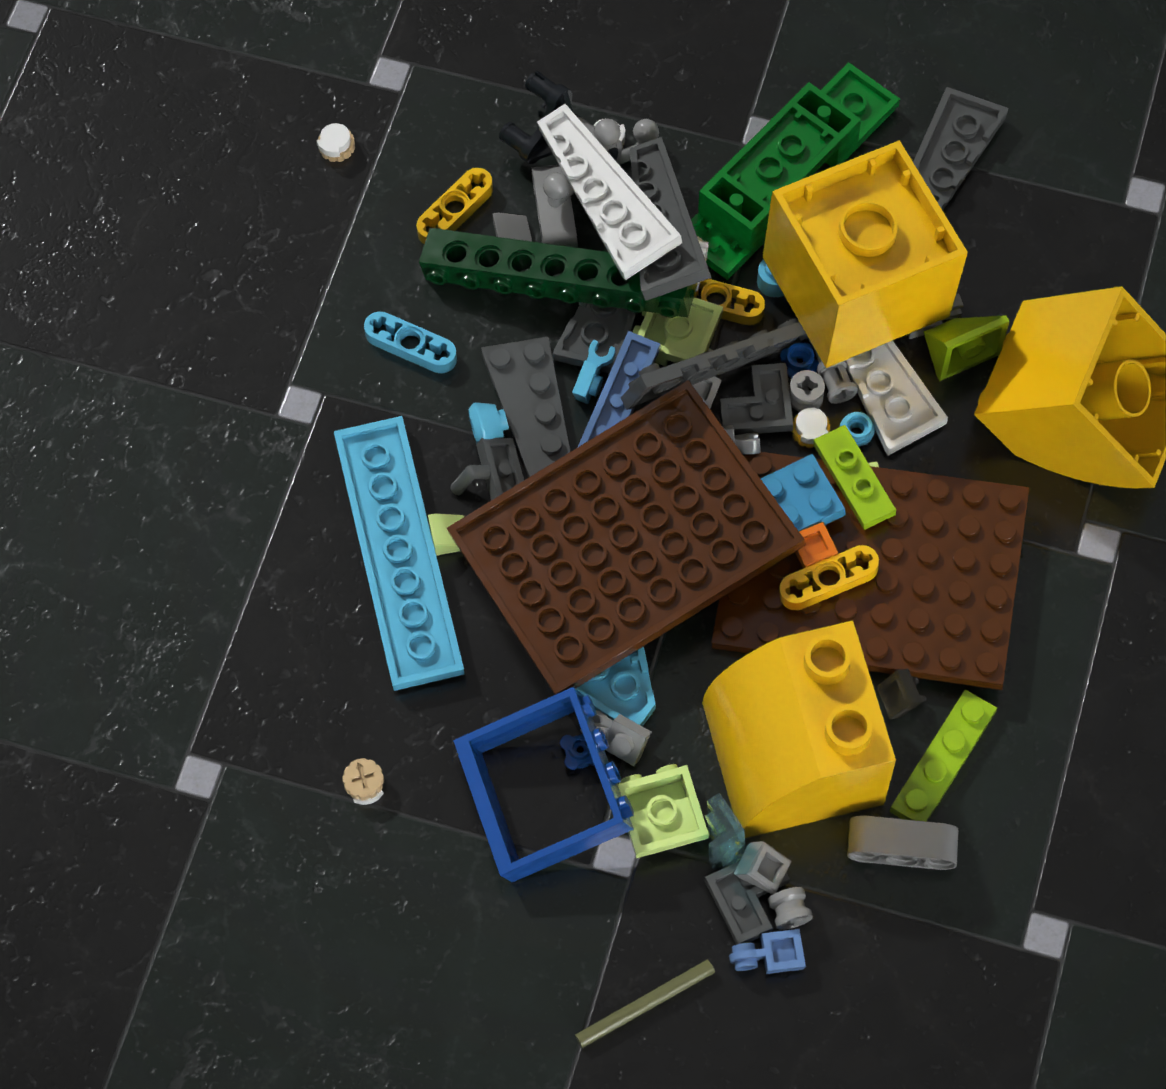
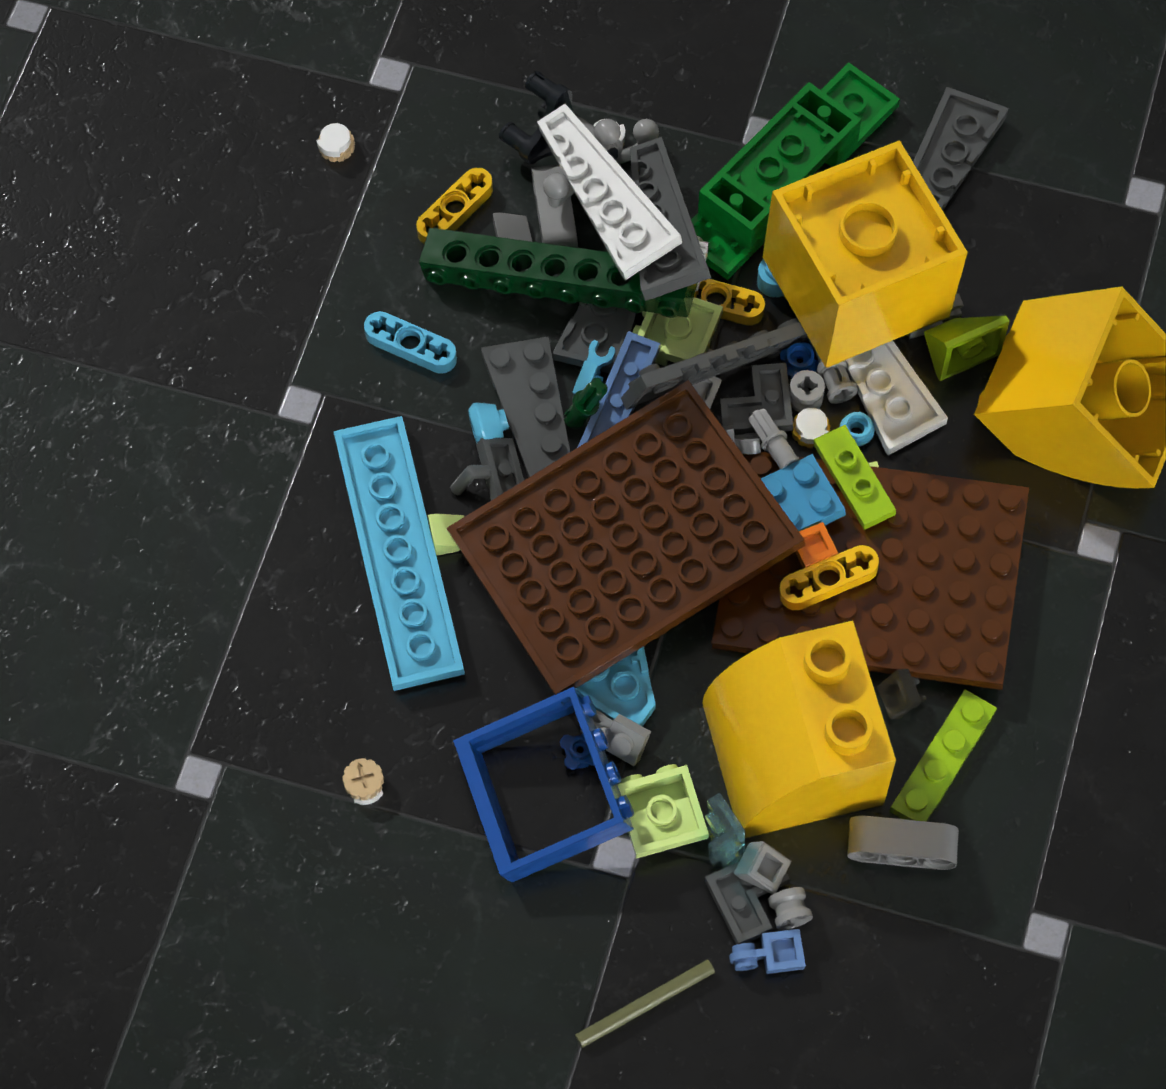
none -> dark green axle [564,378,608,429]
none -> light grey axle [749,409,800,469]

